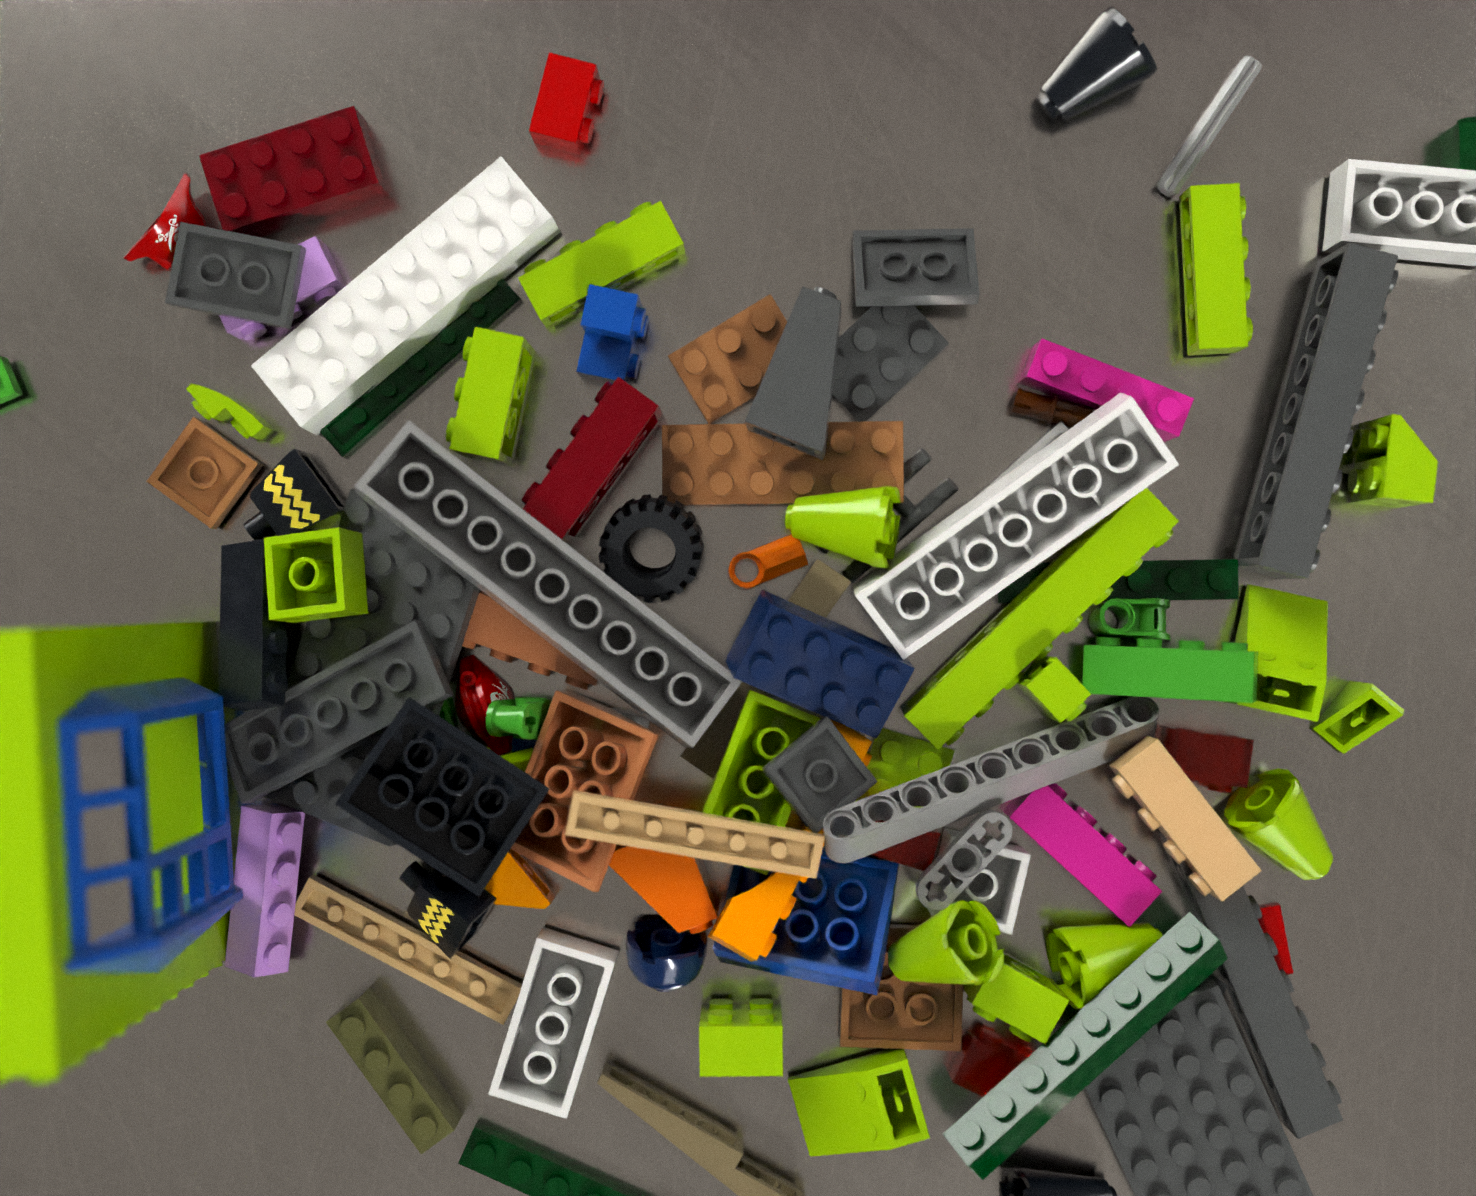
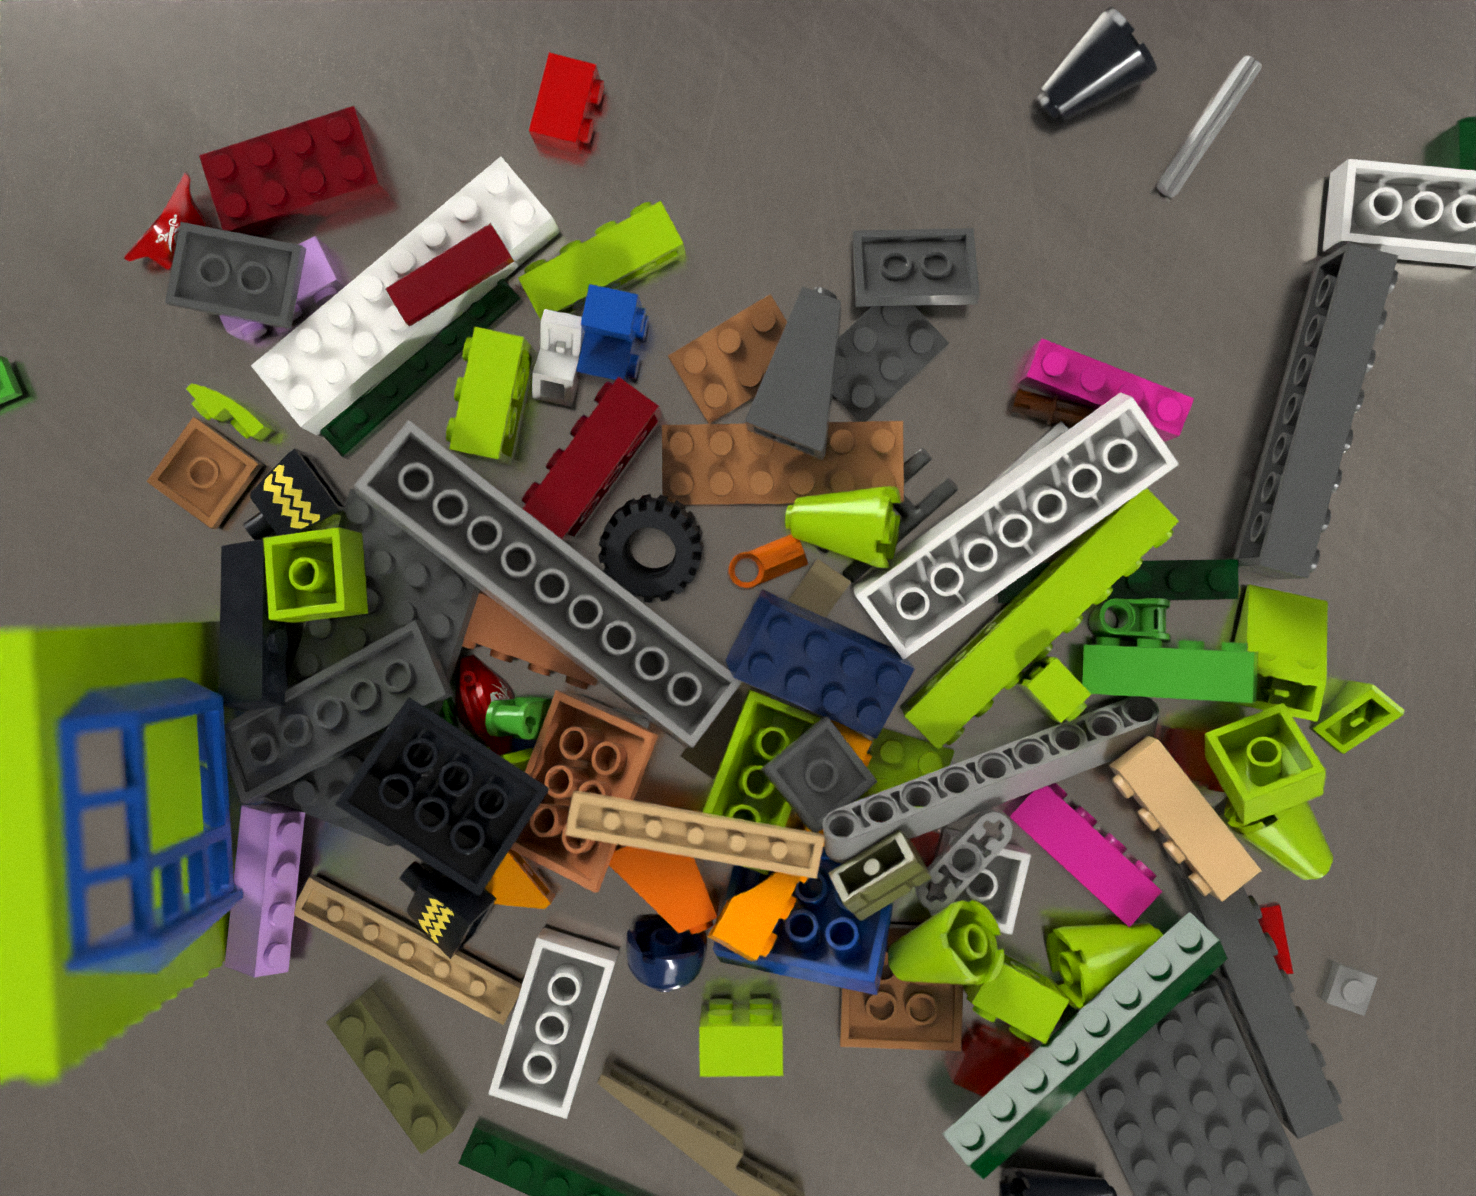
lime slope [788,1049,930,1157] -> none
lime brick [1179,183,1253,356] -> none
lime slope [1348,414,1438,508] -> none
none -> dark red tile [385,223,515,327]
none -> white brick [532,309,585,407]
none -> olive brick [829,829,932,921]
none -> lime brick [1205,703,1326,825]
none -> light grey plate [1321,961,1378,1016]

